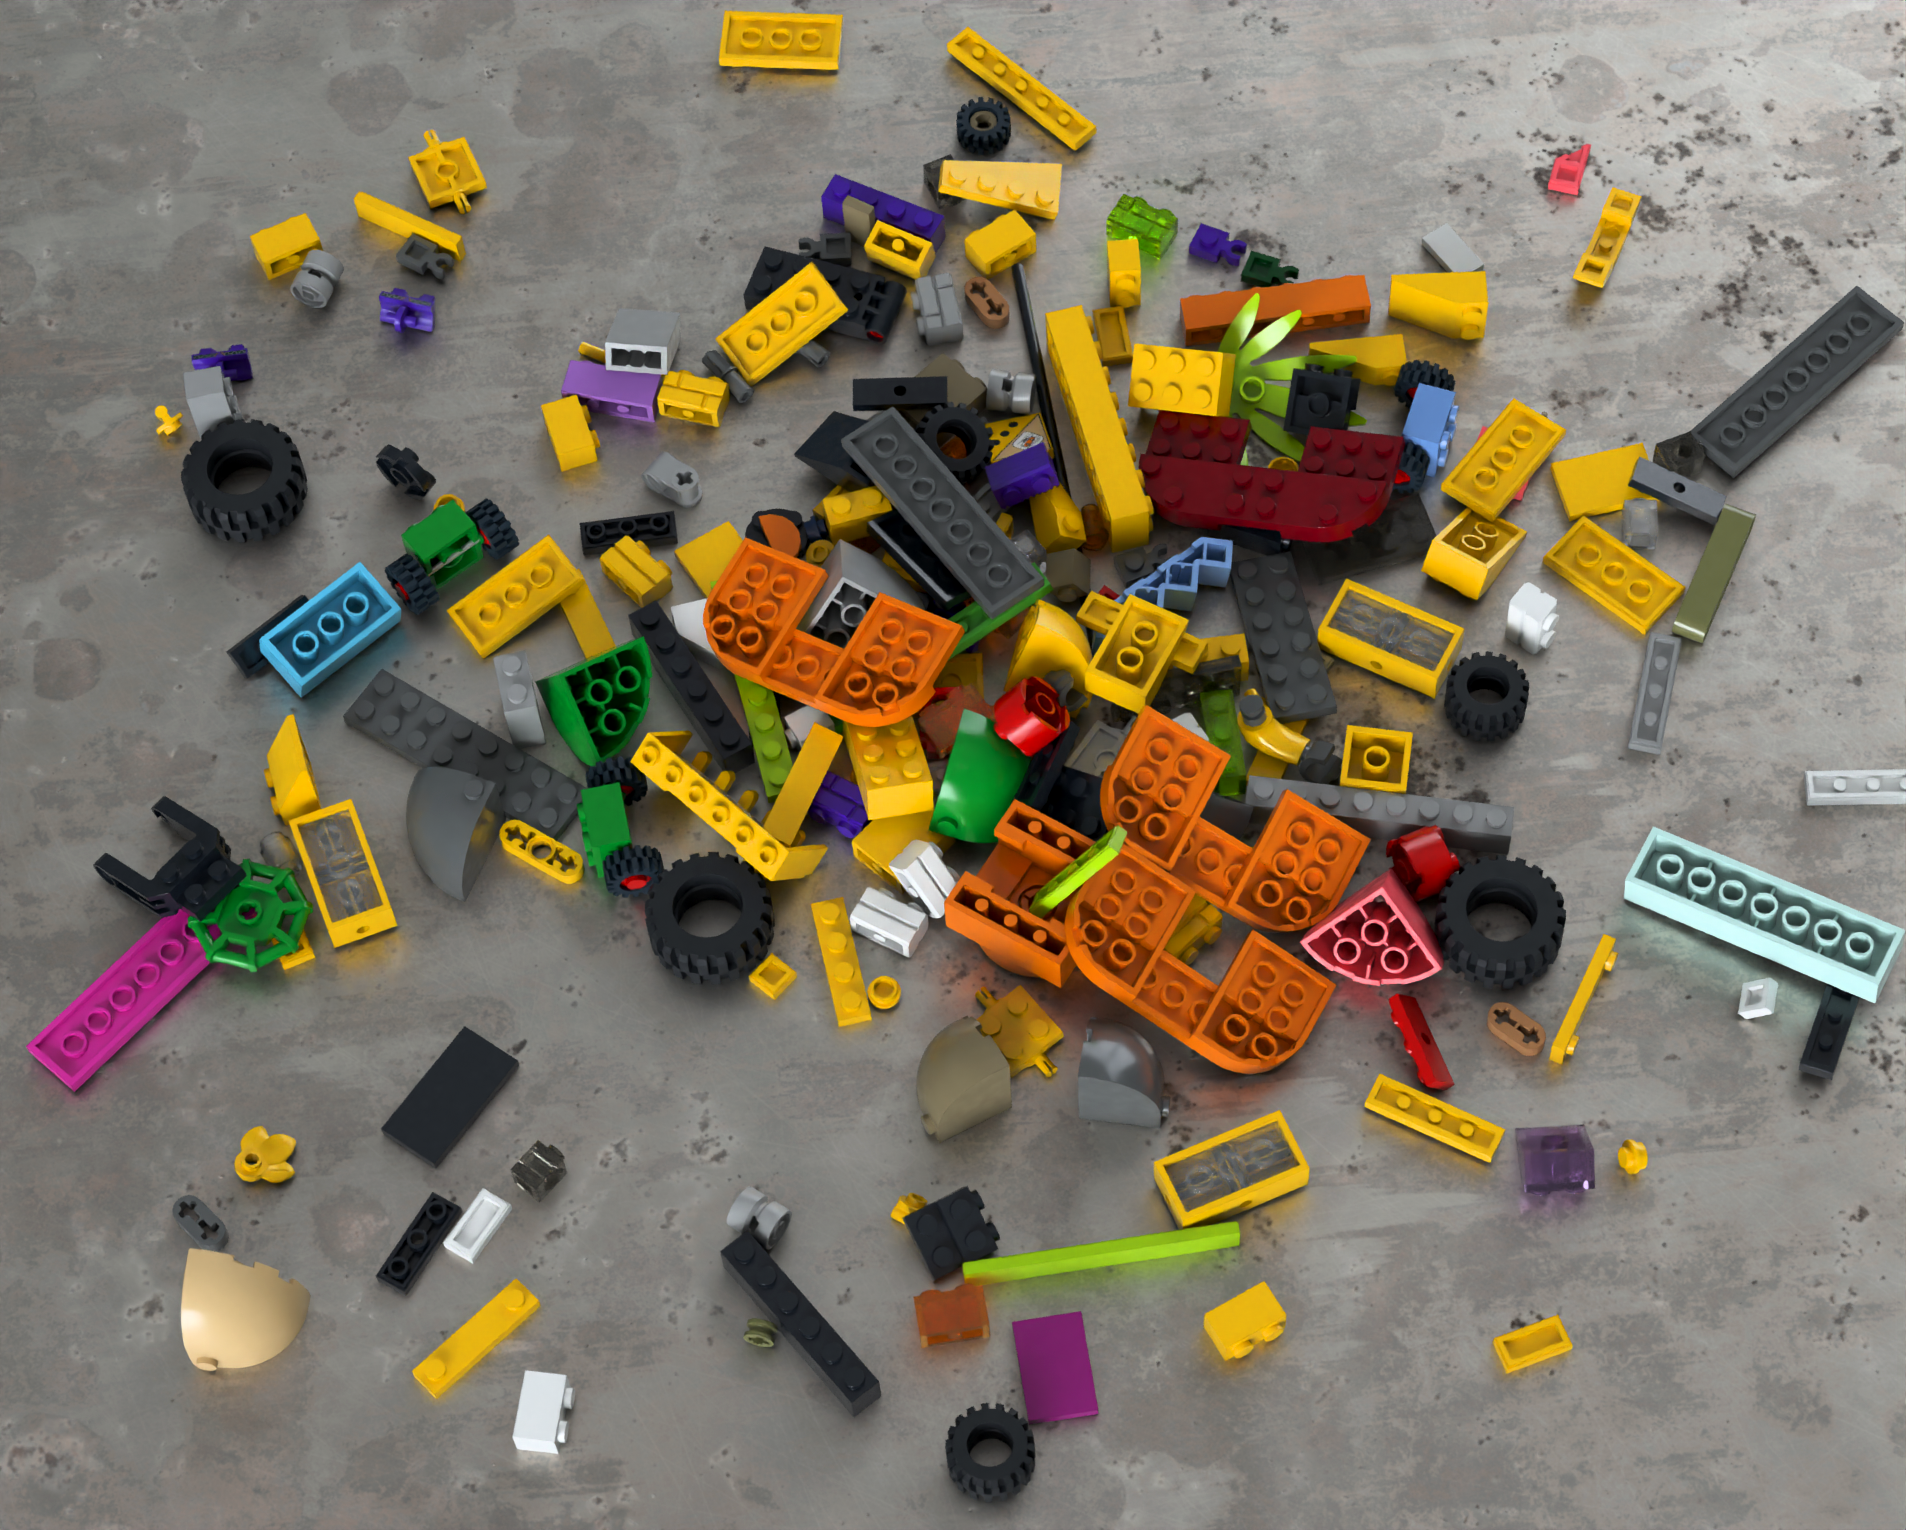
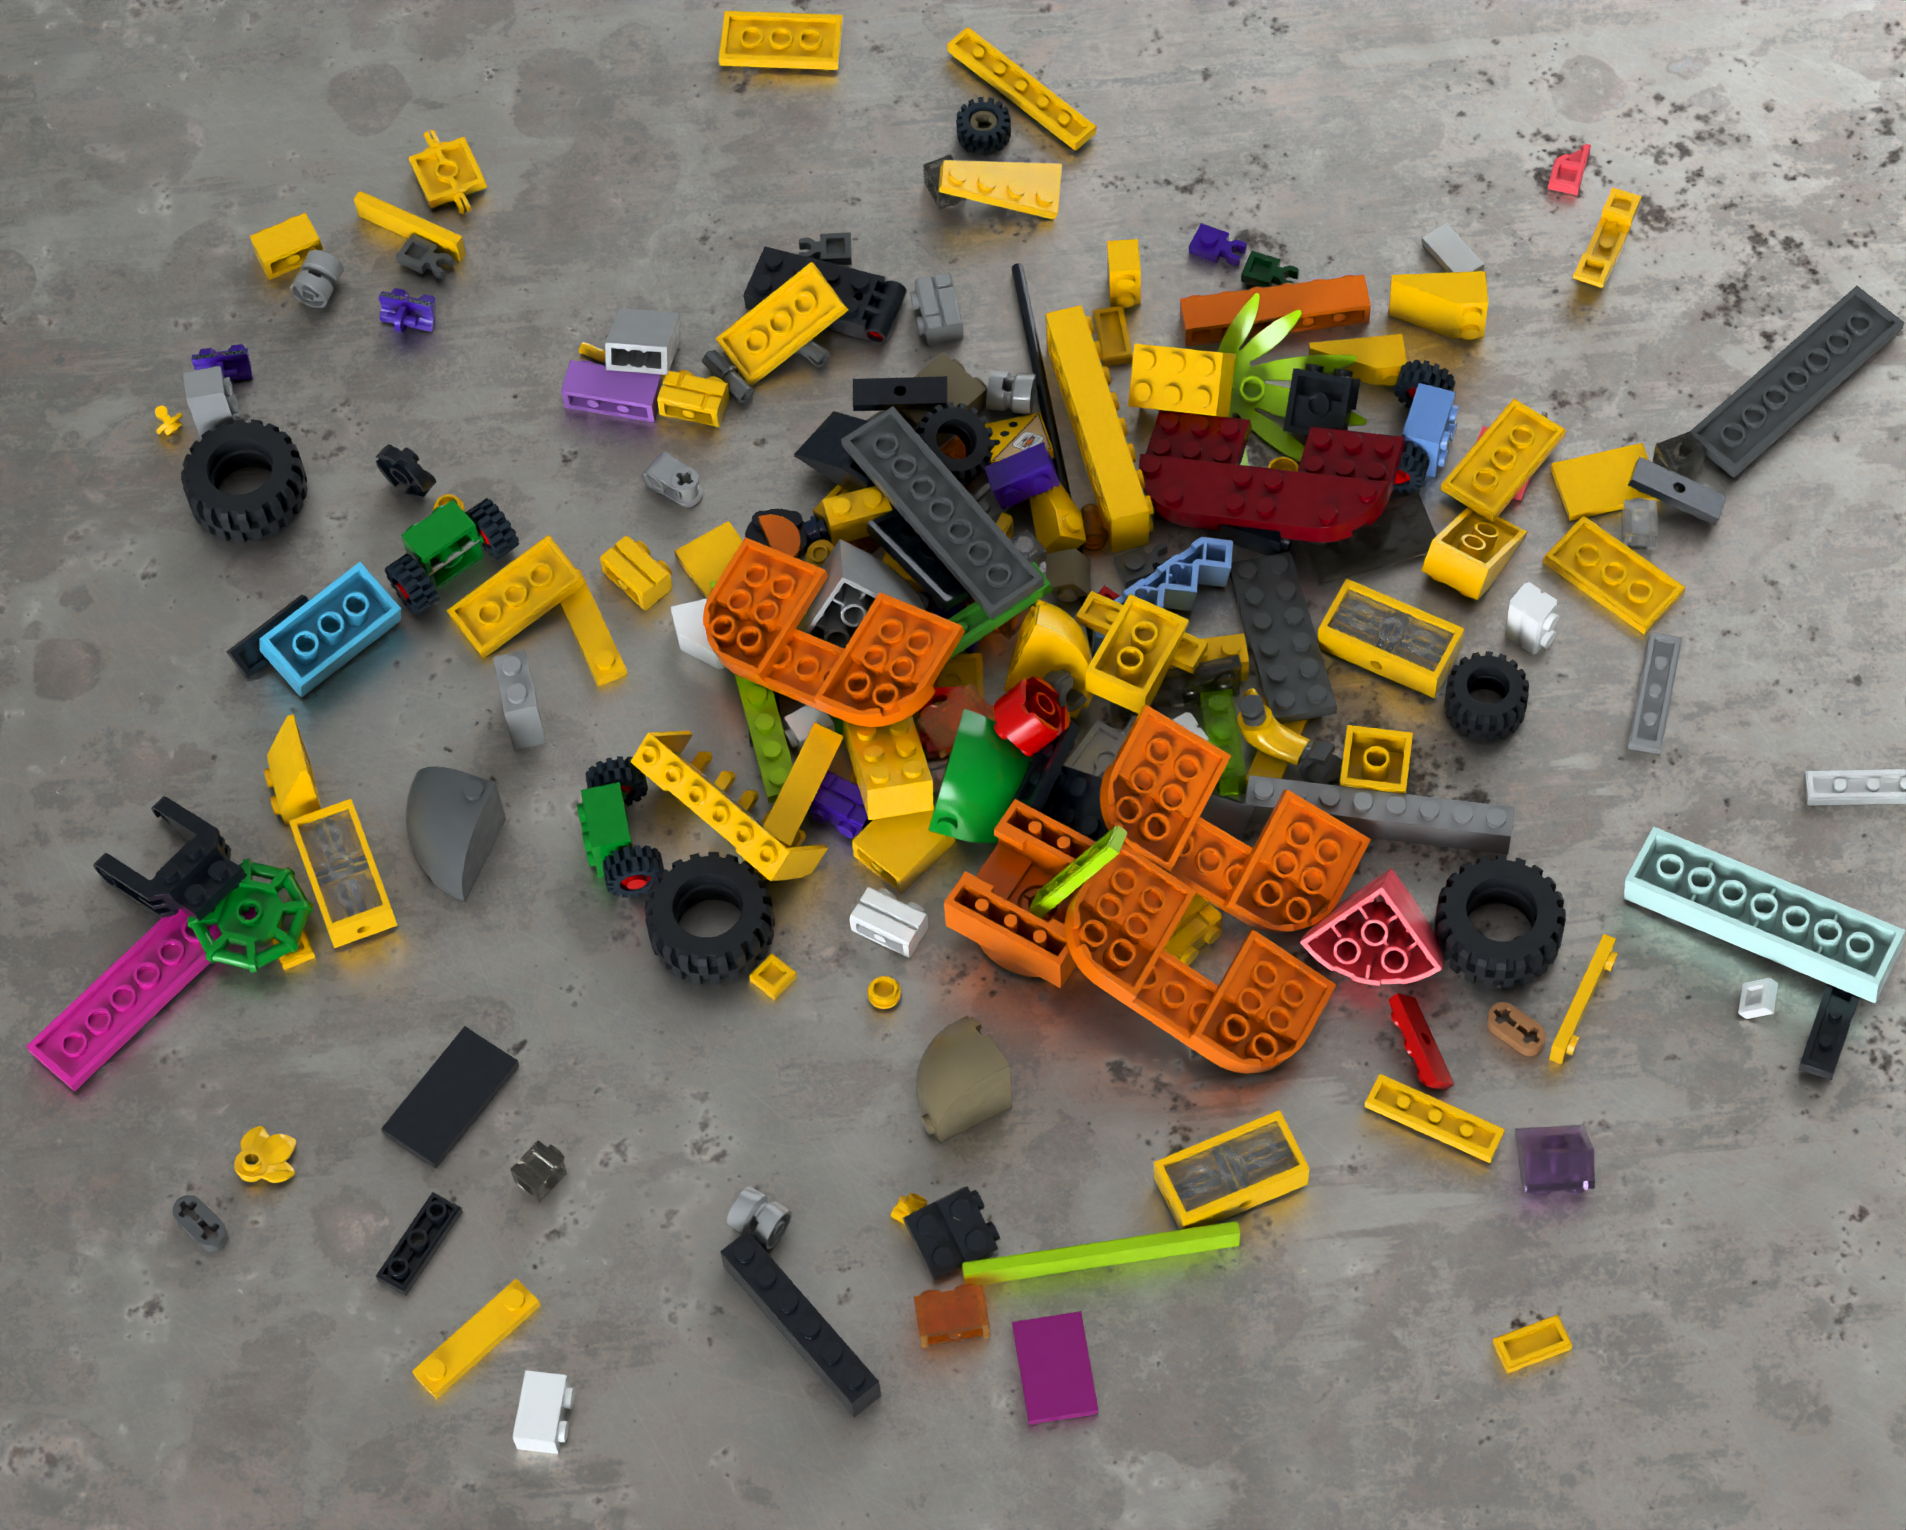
tan brick [181,1248,311,1371] -> none
clear brick [260,831,304,878] -> none
dark grey plate [343,669,588,841] -> none
white tile [443,1188,512,1264] -> none
yellow beam [499,820,585,884] -> none
green brick [535,636,652,766] -> none
yellow brick [541,394,600,472] -> none
black tile [580,511,678,556] -> none
black brick [628,601,755,773] -> none
olive bush [743,1318,778,1347] -> none
yellow plate [811,897,872,1027] -> none
dark purple brick [821,174,946,255] -> none
dark tan tile [842,195,876,247] -> none
yellow brick [864,220,936,280] -> none
white brick [889,839,960,919] -> none
black tyre [945,1403,1036,1502] -> none
yellow brick [964,209,1037,280] -> none
medium nougat beam [964,277,1010,329] -> none
yellow plate [975,985,1064,1078] -> none
dark grey brick [1078,1017,1171,1128] -> none
clear neon green brick [1106,194,1178,259] -> none
yellow brick [1204,1281,1286,1361] -> none
red brick [1386,825,1460,902] -> none
yellow plate [1618,1139,1648,1174] -> none
olive beam [1672,504,1756,643] -> none

